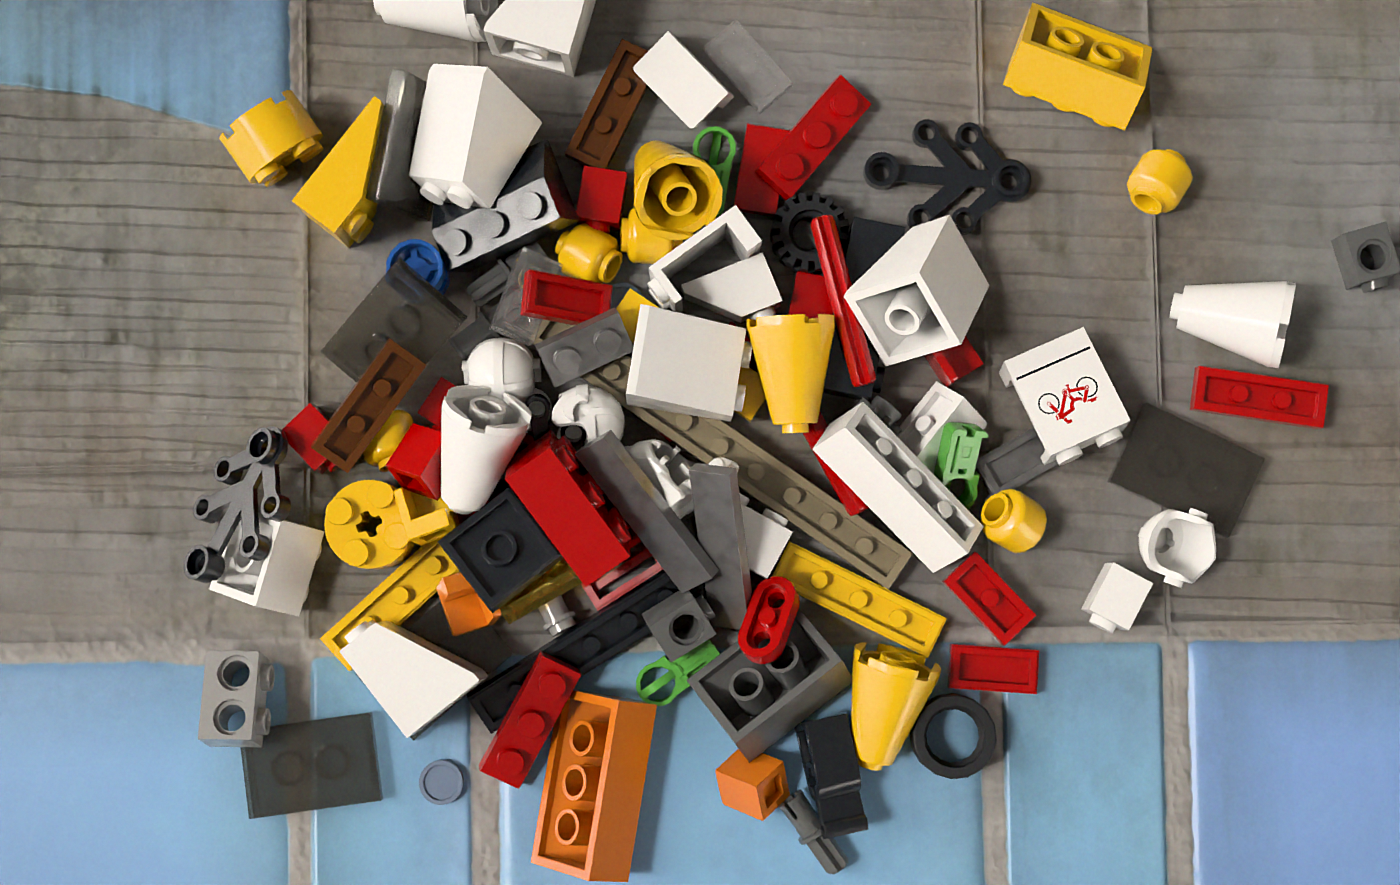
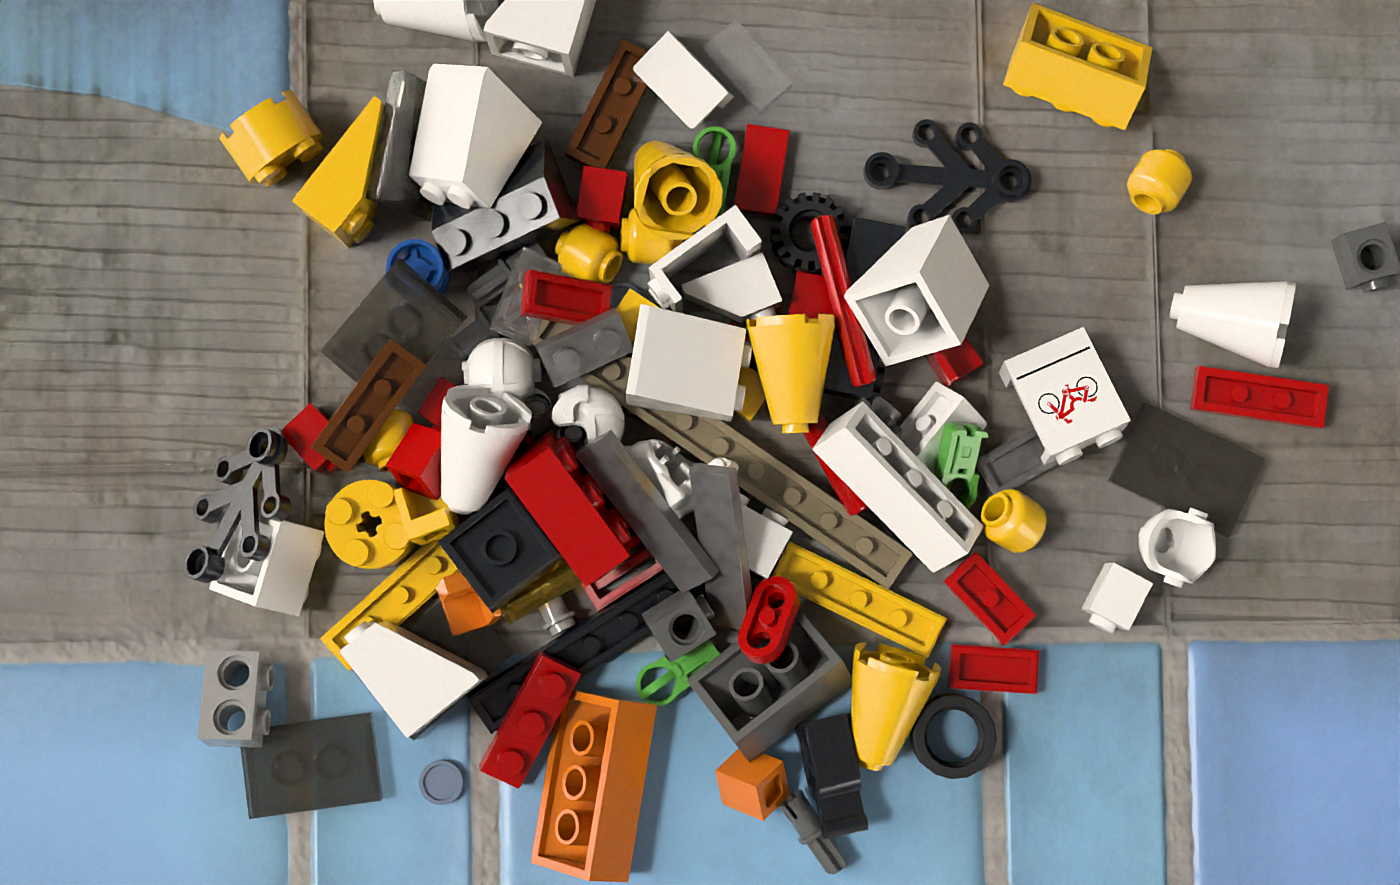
red plate [755,75,871,200] -> none

